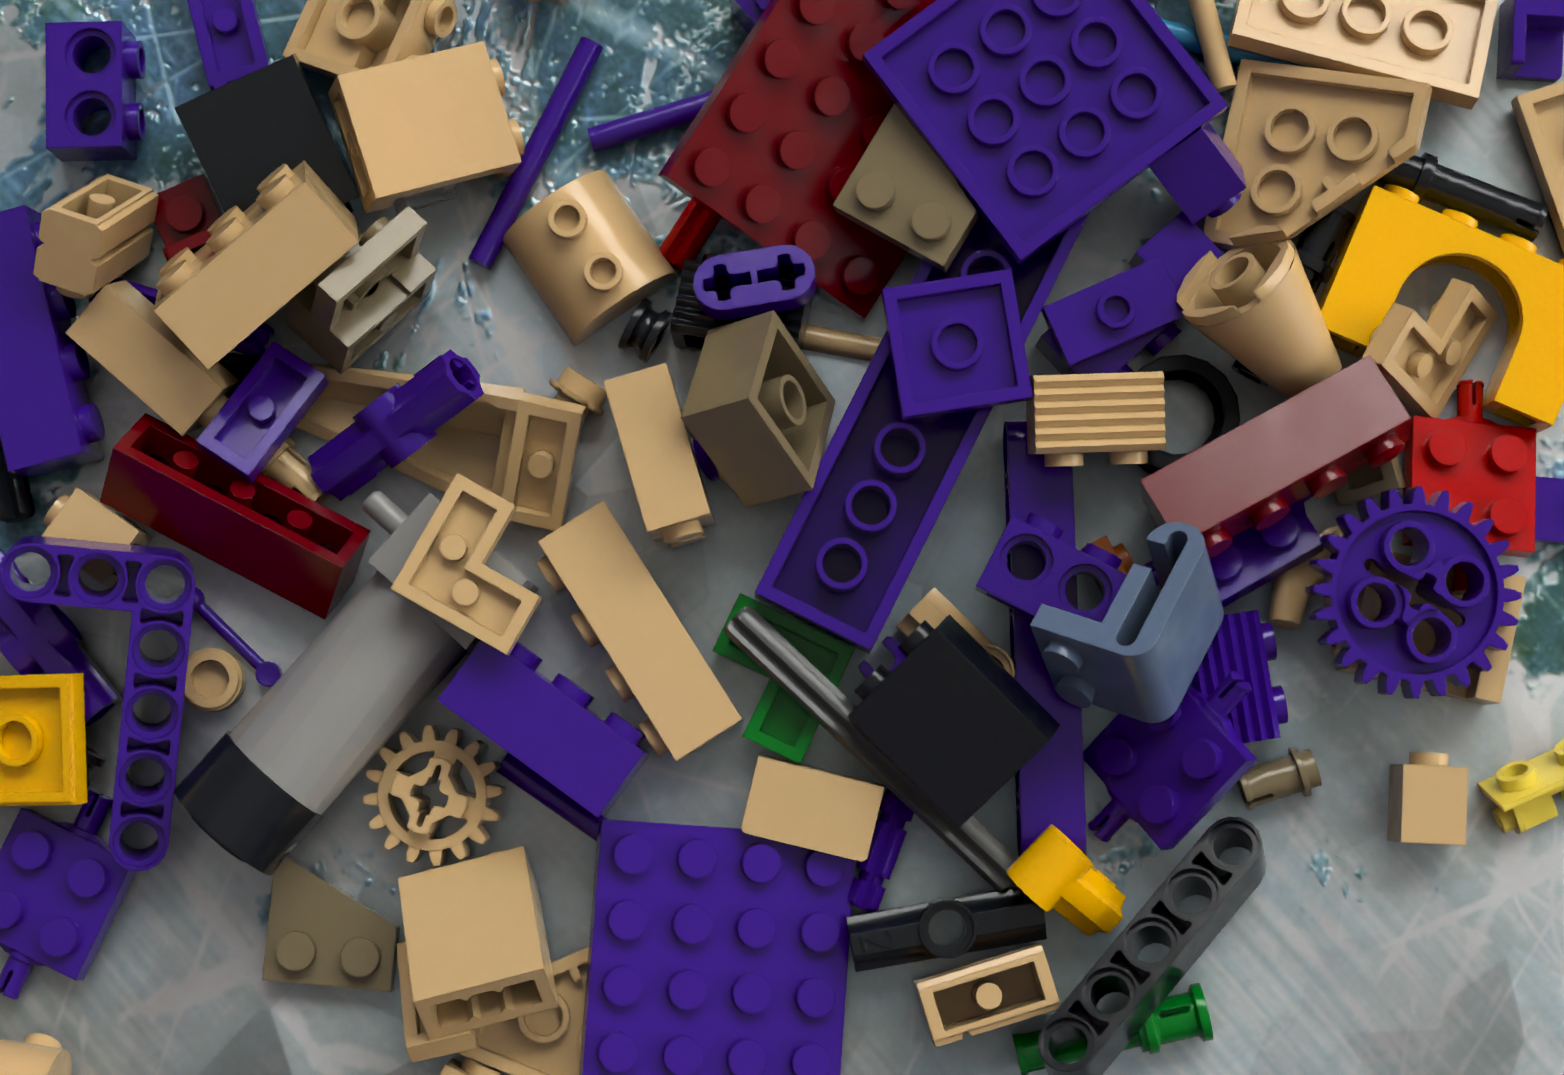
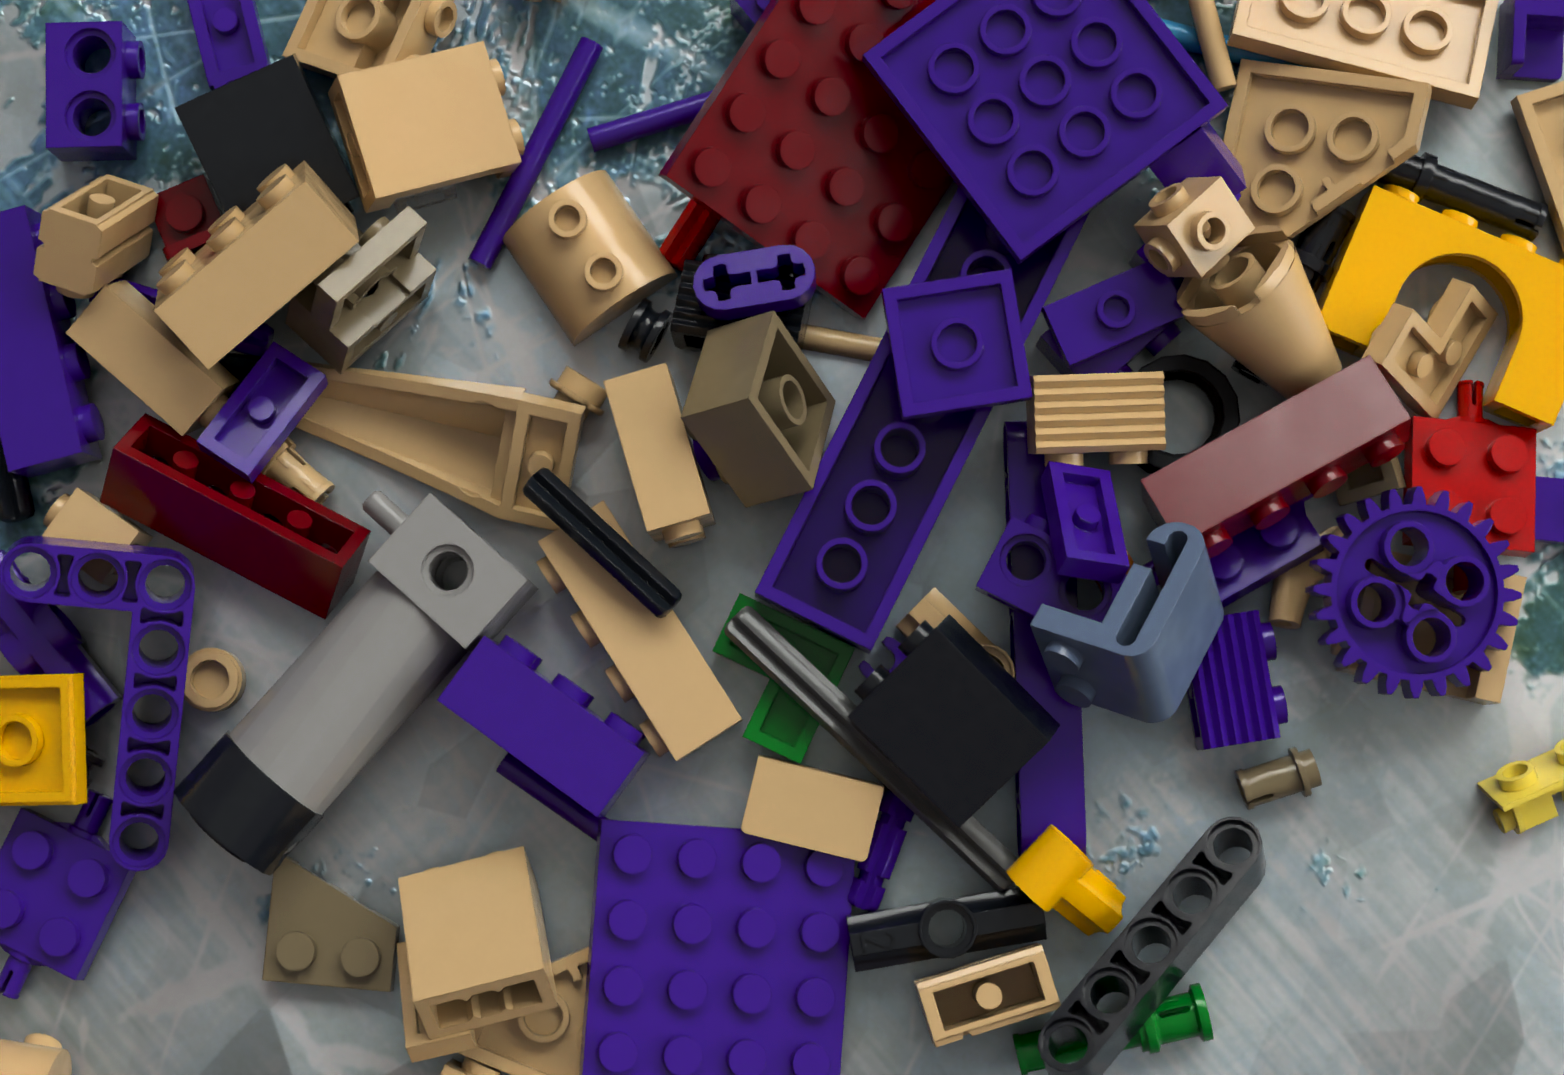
dark purple hinge [193,587,283,687] -> none
dark purple piece [307,349,484,501] -> none
tan gear [363,725,506,866] -> none
tan plate [390,473,542,656] -> none
dark tan wing [833,103,979,273] -> none
dark purple plate [1083,670,1258,850] -> none
tan brick [1387,752,1468,846] -> none
none -> black axle [522,467,682,618]
none -> dark purple plate [1040,461,1130,584]
none -> tan brick [1133,176,1255,279]

